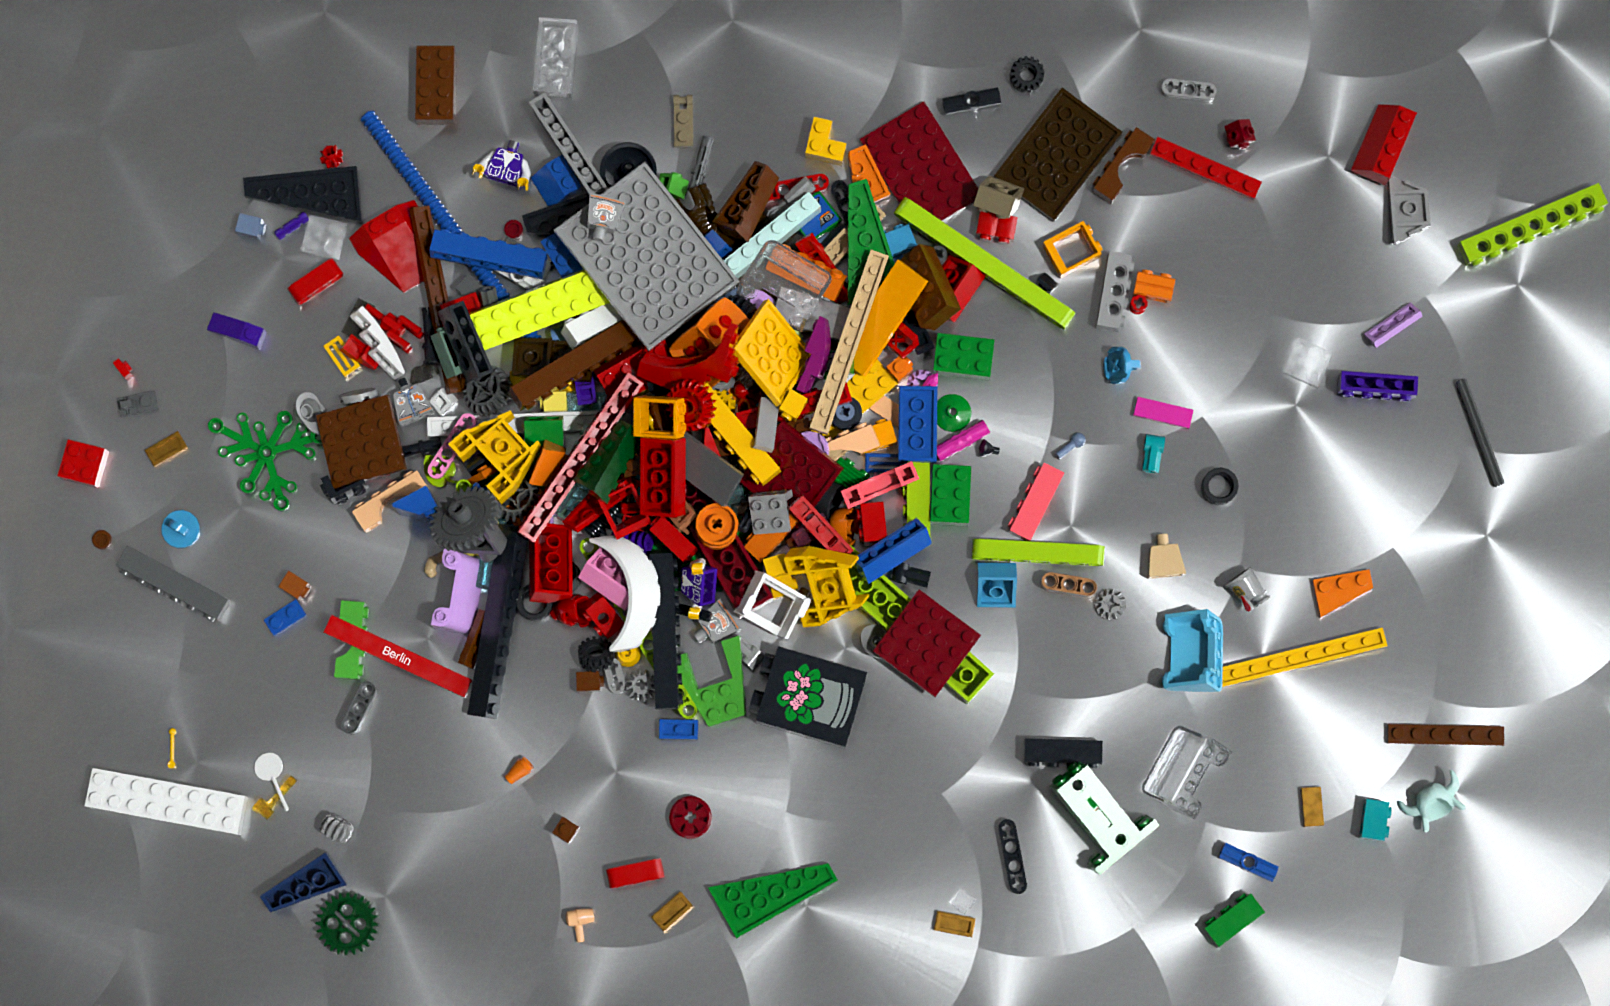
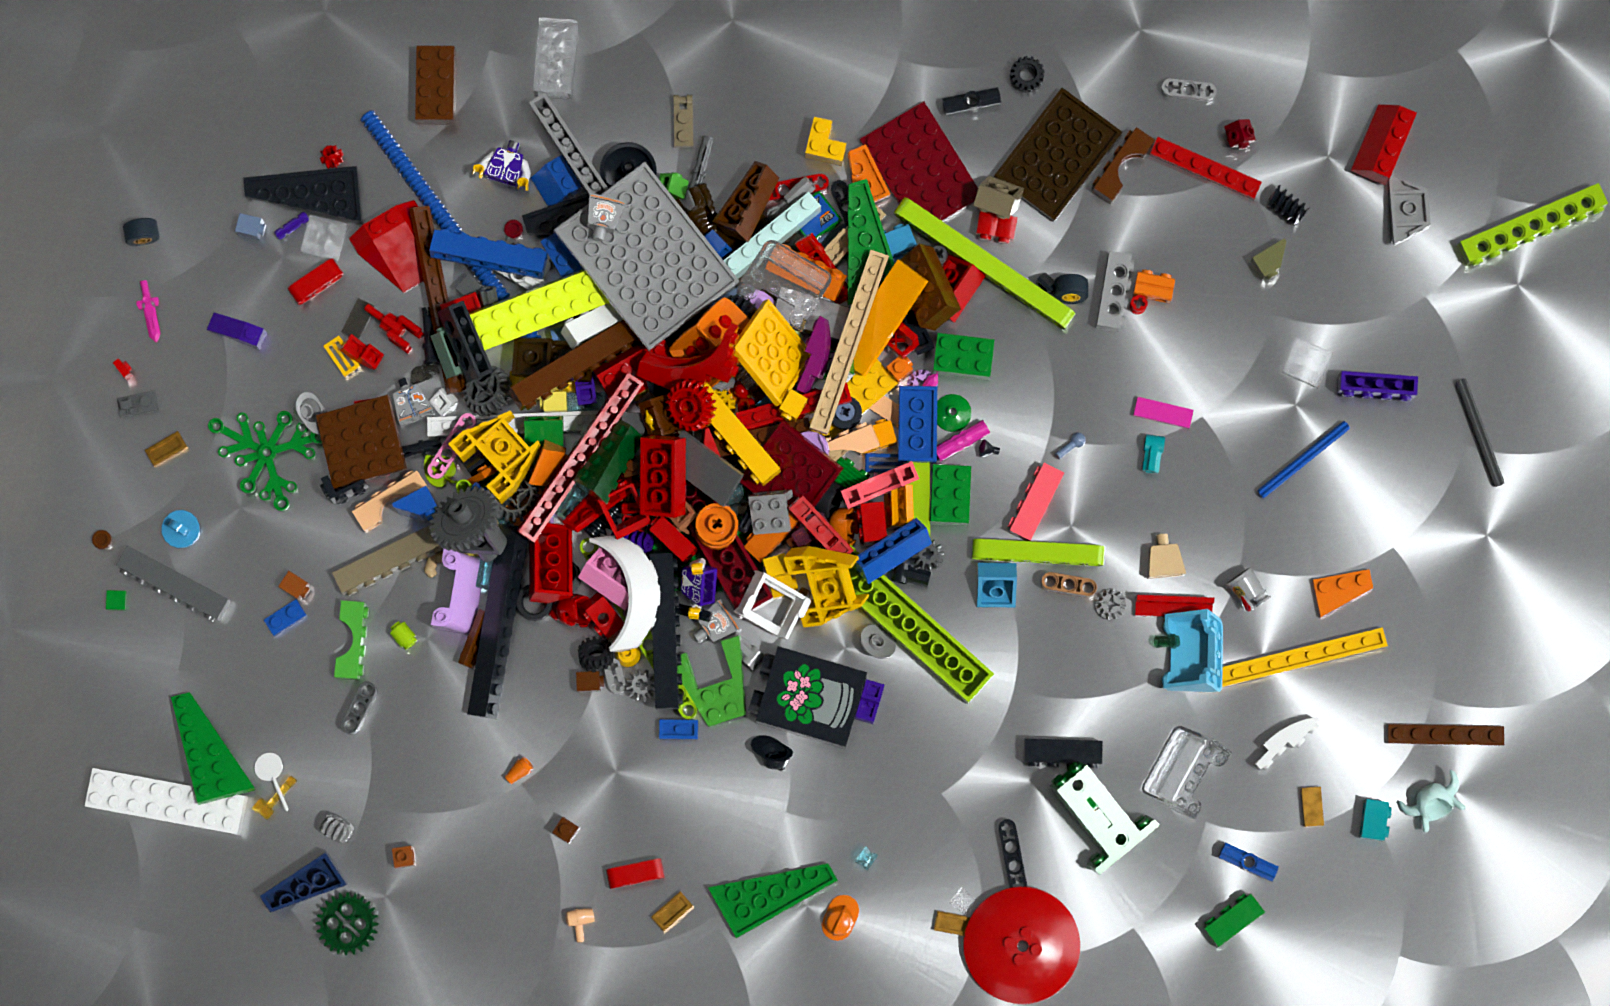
red brick [57,439,109,489] -> none
yellow hinge [167,728,176,768] -> none
red tile [323,615,472,698] -> none
light grey tile [339,388,378,404] -> none
white slope [350,306,405,380] -> none
light orange window [634,396,686,439] -> none
dark red wheel [669,796,712,839] -> none
light grey tile [753,397,779,453] -> none
dark red plate [873,589,981,697] -> none
light orange window [1042,221,1103,278] -> none
dark azure tile [1104,347,1141,384] -> none
black tyre [1201,467,1239,505] -> none
lavender plate [1364,302,1422,348] -> none
none -> green tile [106,590,127,611]
none -> black wheel [123,218,160,246]
none -> dark pink sword [136,280,161,343]
none -> green wing [171,692,255,805]
none -> dark tan brick [332,525,445,596]
none -> lime brick [390,621,418,650]
none -> dark orange brick [392,846,416,869]
none -> black piece [751,735,793,771]
none -> orange piece [822,895,859,941]
none -> dark purple slope [855,679,885,724]
none -> clear light blue wheel [855,846,878,871]
none -> light orange slope [884,485,914,529]
none -> dark grey gear [912,539,944,571]
none -> red dish [963,886,1080,1004]
none -> black wheel [1054,274,1088,304]
none -> red fence [1135,595,1215,617]
none -> clear green pin [1154,634,1180,649]
none -> olive slope [1250,238,1287,280]
none -> white slope [1253,717,1320,770]
none -> blue axle [1257,421,1350,498]
none -> black piece [1268,184,1310,225]

